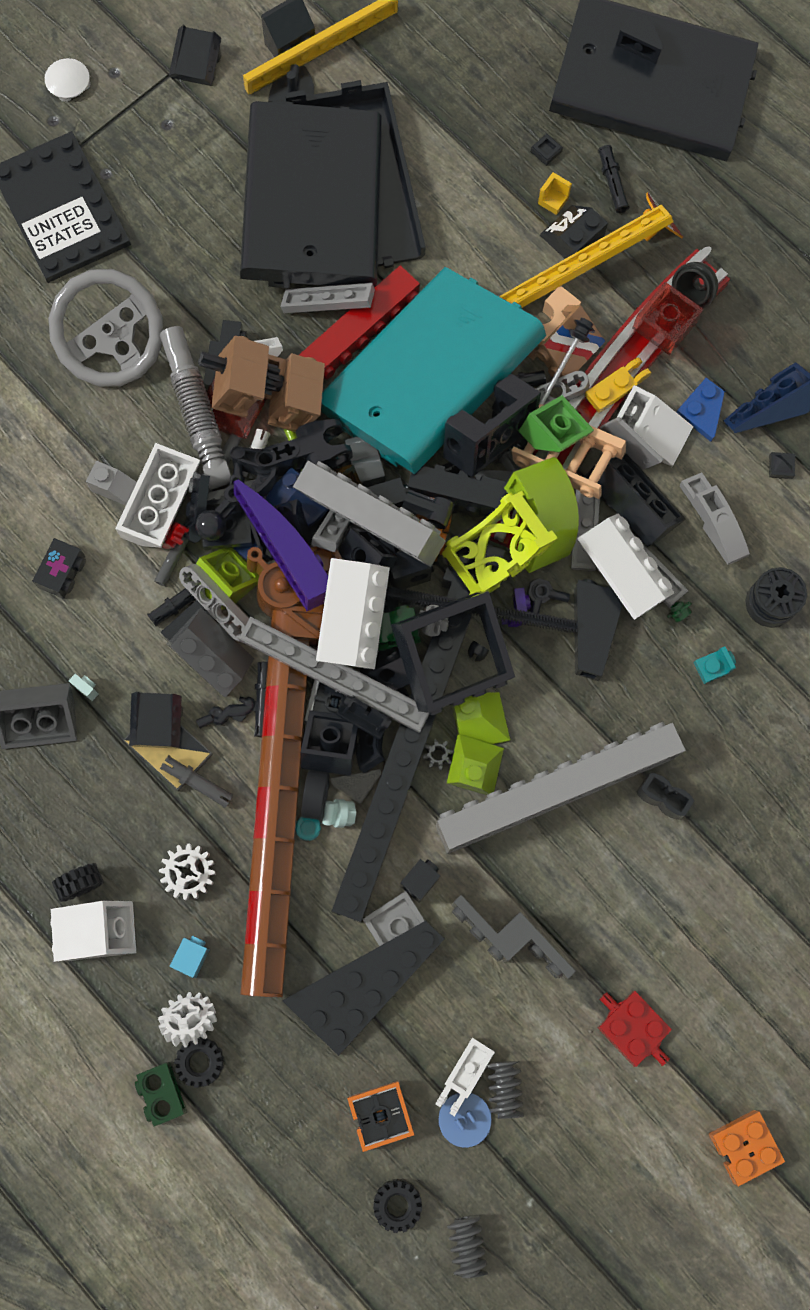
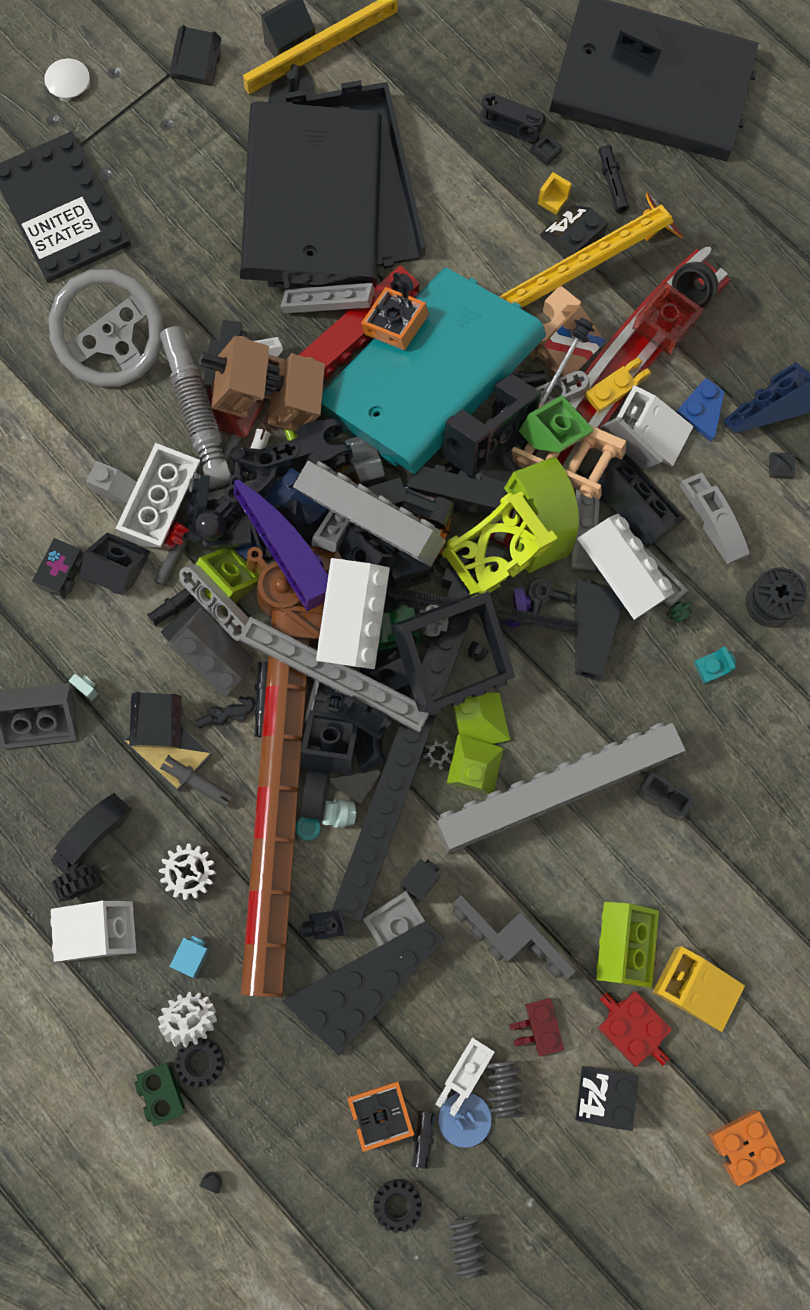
none -> black arch [50,793,132,873]
none -> black slope [79,532,150,595]
none -> black hinge [199,1171,223,1194]
none -> black hinge [299,909,347,940]
none -> piece [361,287,429,351]
none -> black plate [390,272,413,298]
none -> black pin [412,1111,436,1169]
none -> black piece [479,93,546,142]
none -> dark red hinge [509,998,564,1057]
none -> black slope [575,1066,639,1131]
none -> lime slope [596,902,659,988]
none -> yellow slope [652,946,745,1032]

